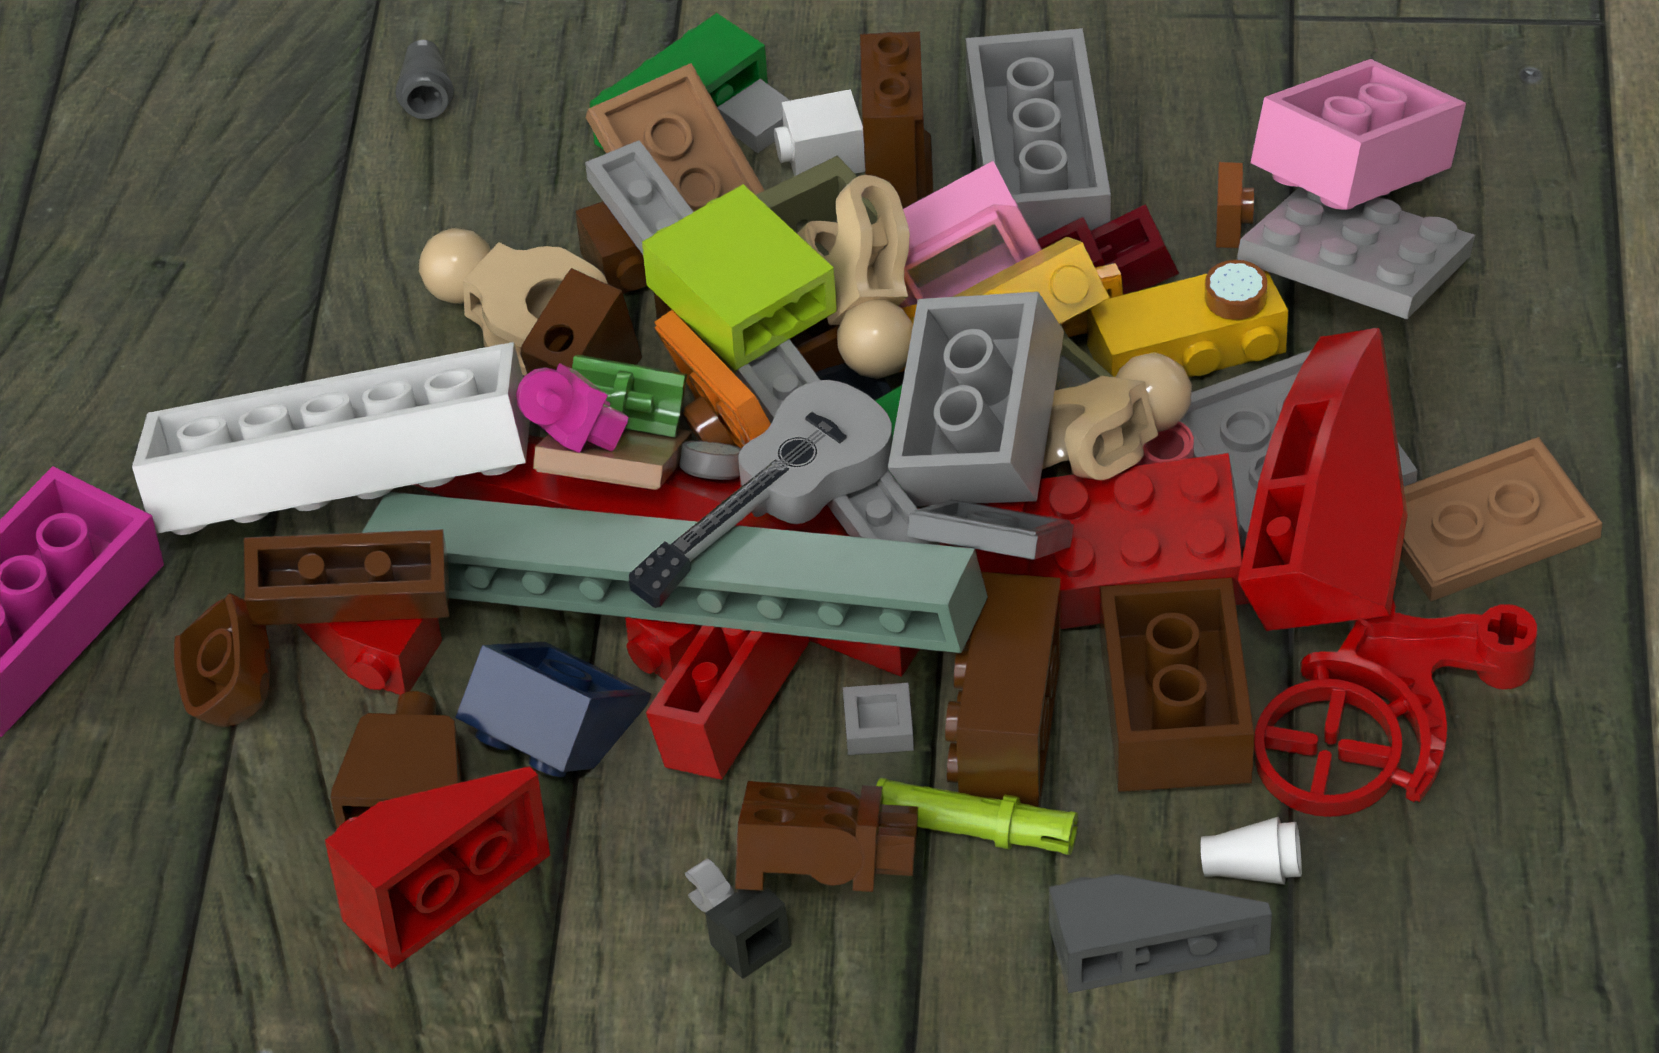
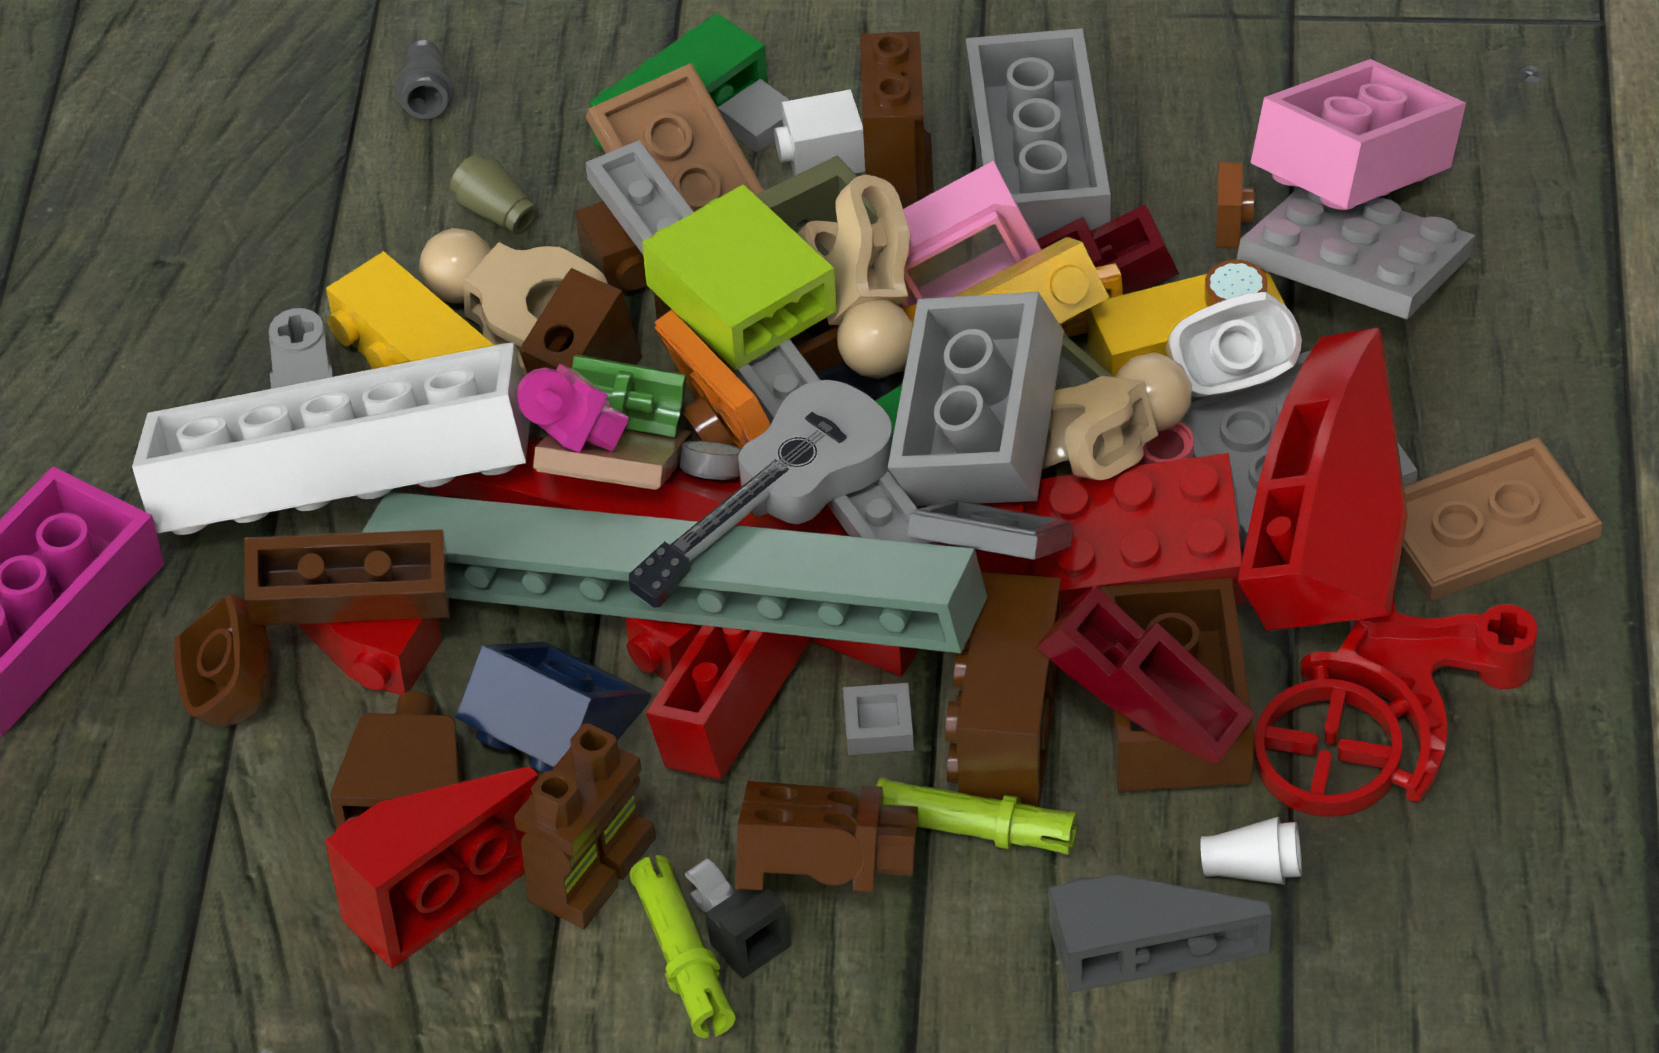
none -> light grey piece [268,308,335,389]
none -> yellow brick [326,251,495,369]
none -> olive cone [450,154,538,235]
none -> reddish brown hips [514,723,656,930]
none -> lime pin [629,855,736,1038]
none -> dark red slope [1036,585,1256,764]
none -> white piece [1166,292,1302,397]

